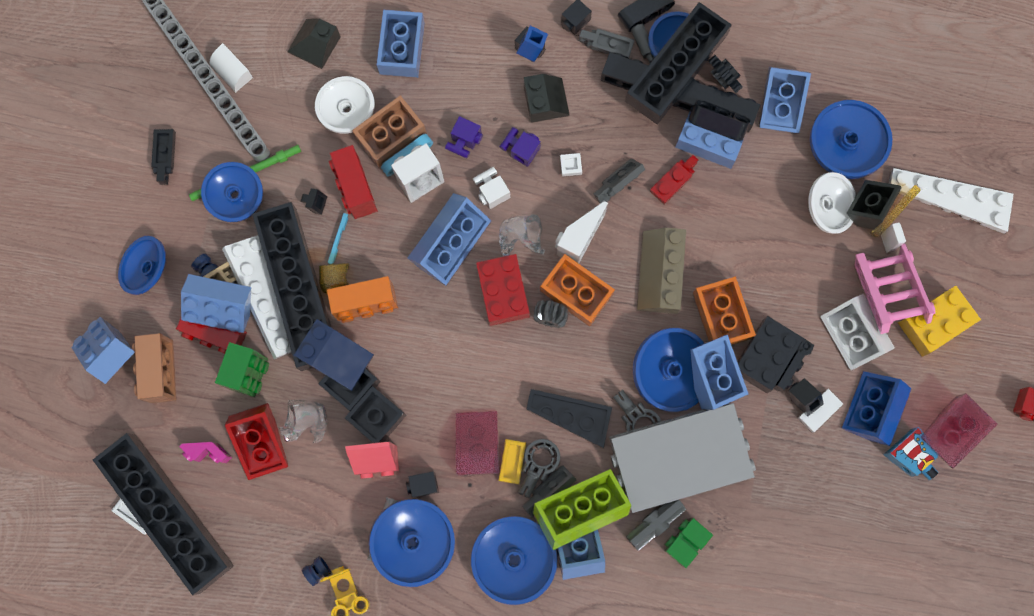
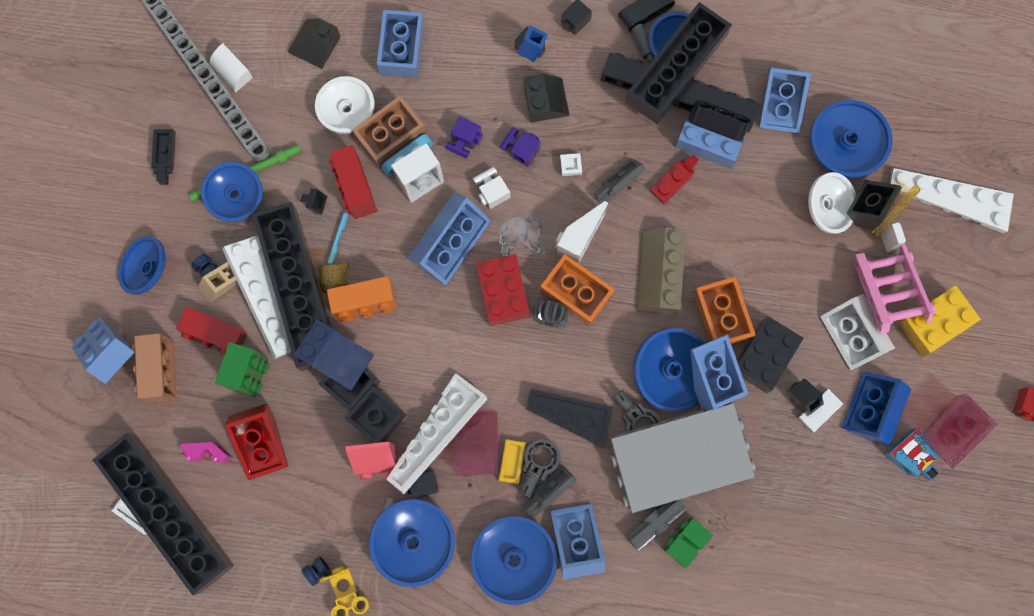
medium blue brick [181,274,251,333] -> none
clear piece [279,400,328,443] -> none
lime brick [533,469,631,550] -> none
dark grey hinge [578,28,635,59] -> none
black gear [708,55,743,93] -> none
black hinge [773,339,814,391] -> none
none -> white wing [387,374,487,494]

